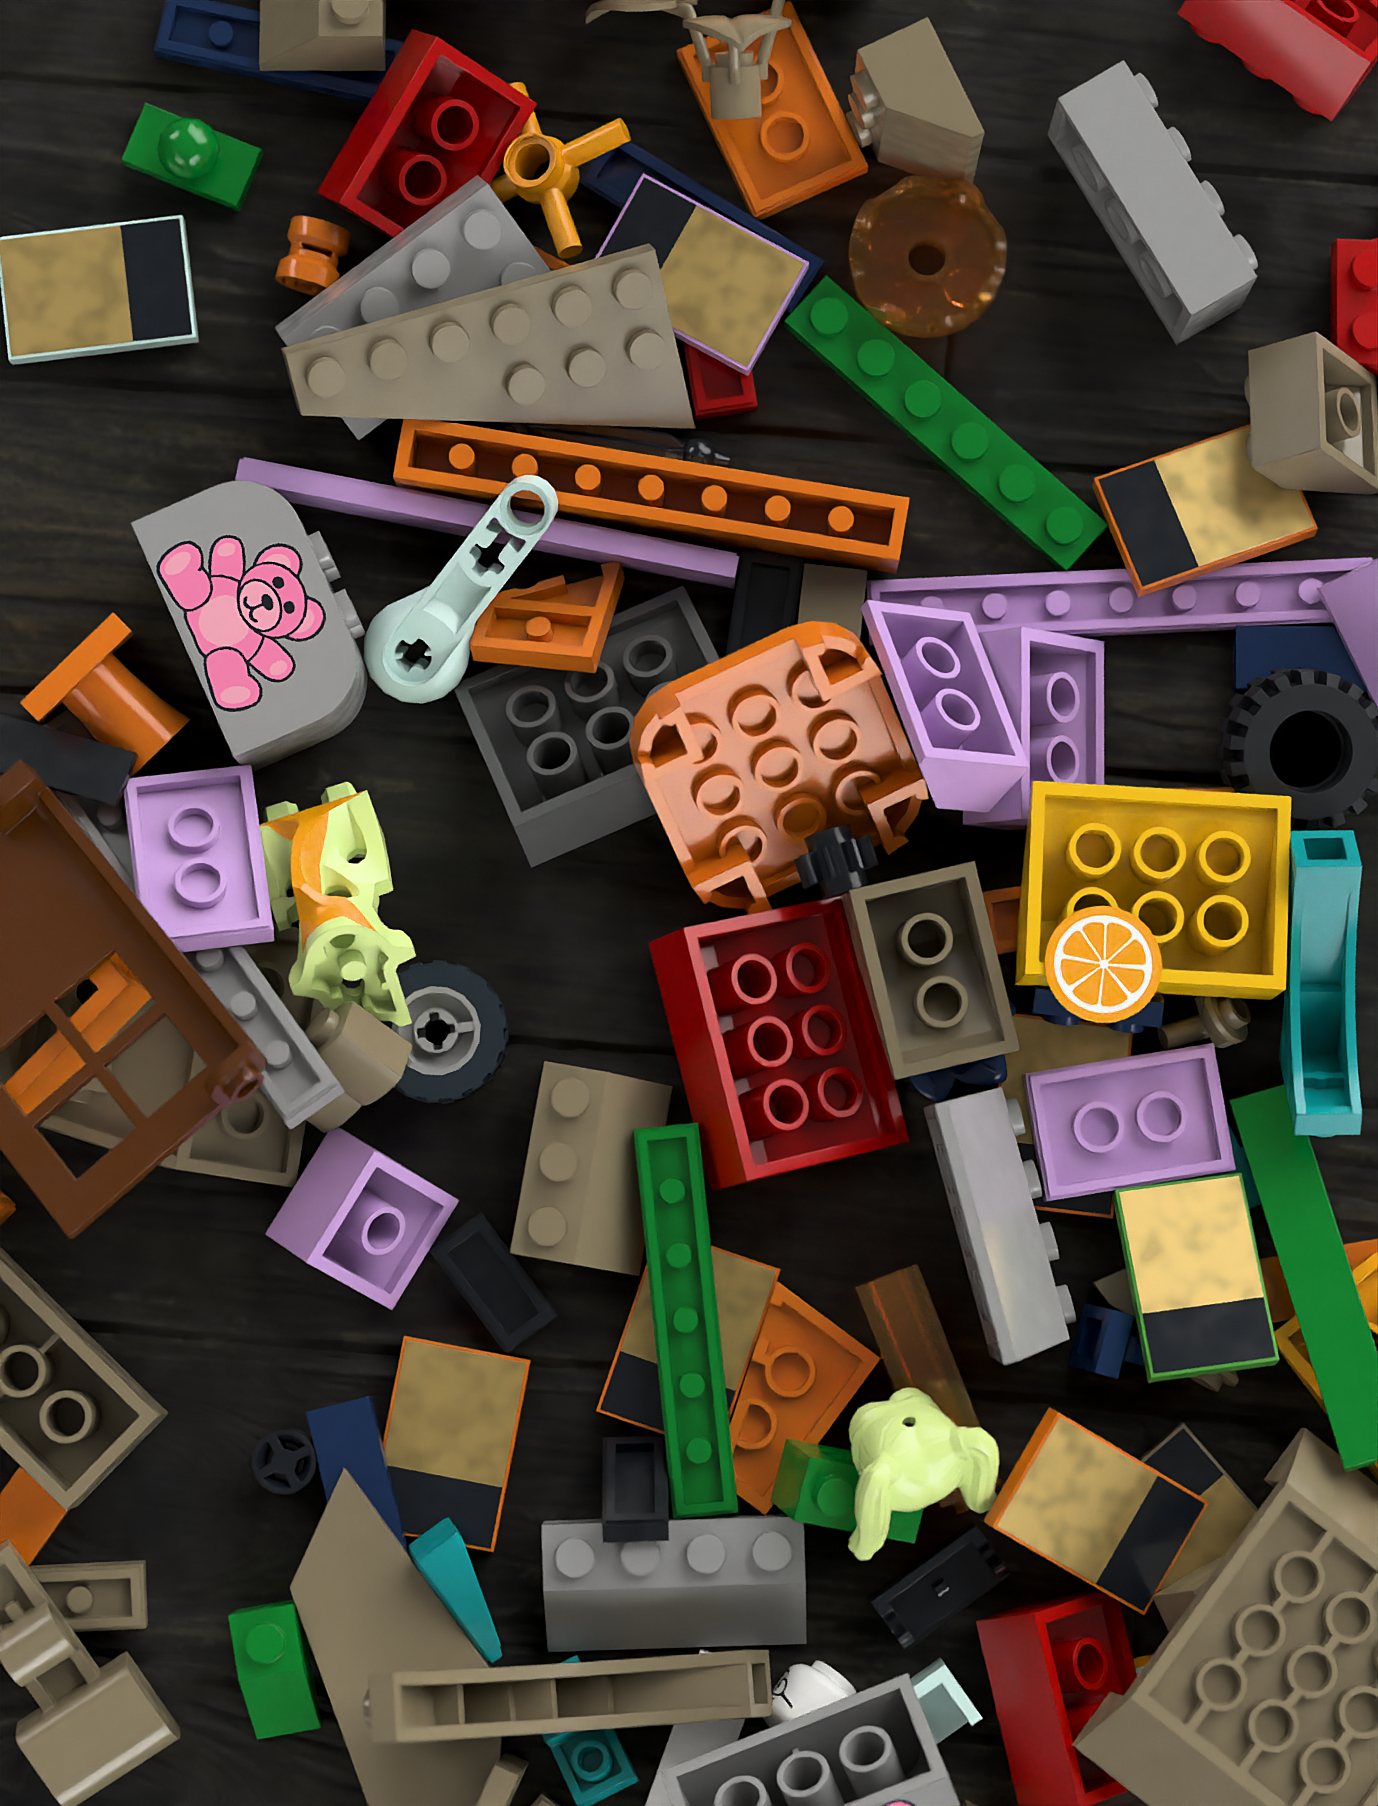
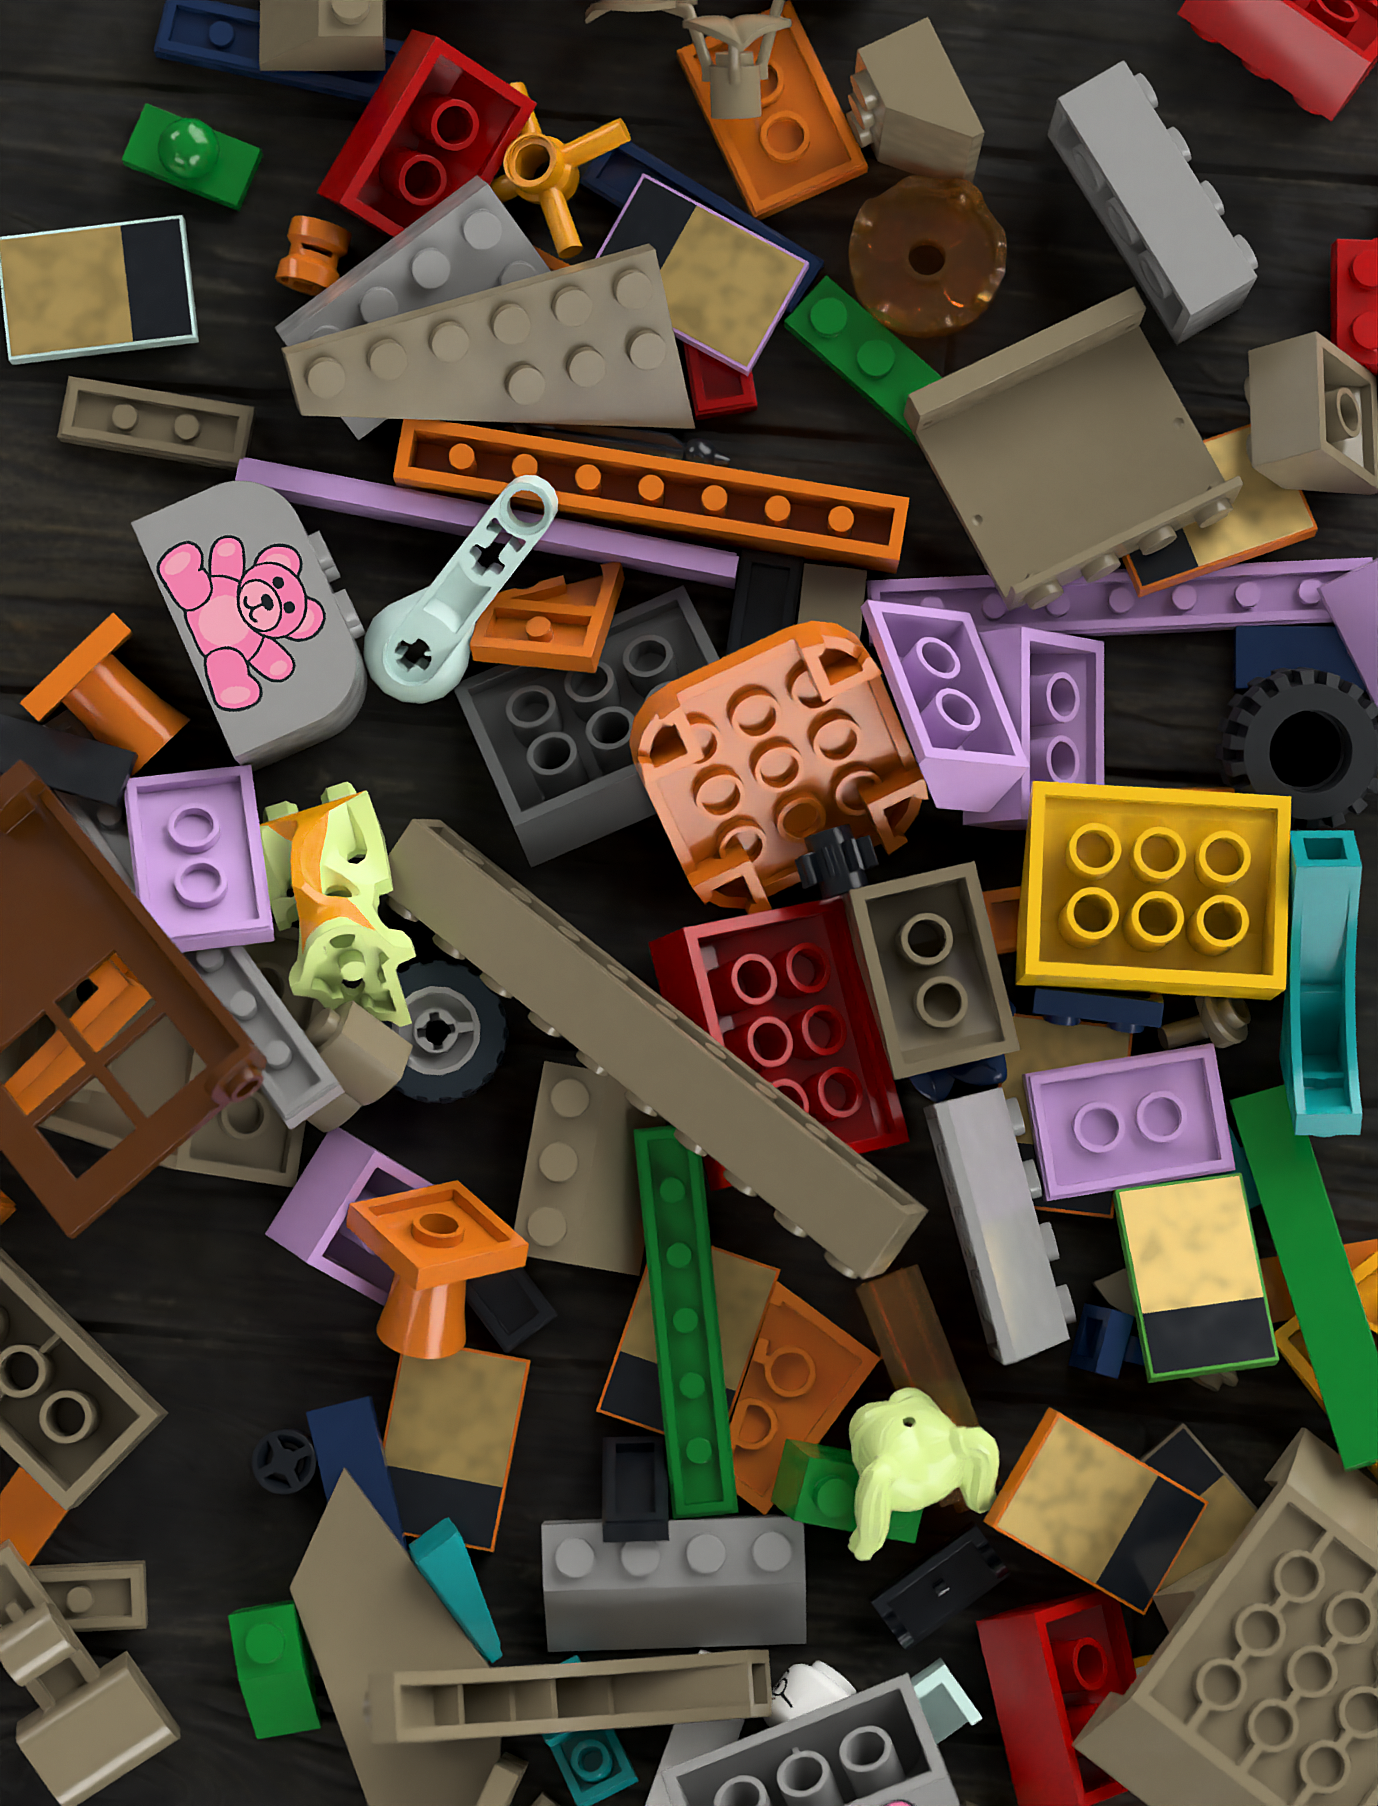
light orange sticker [1044,906,1162,1023] -> none
none -> dark tan tile [57,376,257,471]
none -> orange plant [346,1180,529,1359]
none -> dark tan brick [385,819,929,1279]
none -> dark tan panel [903,287,1243,612]

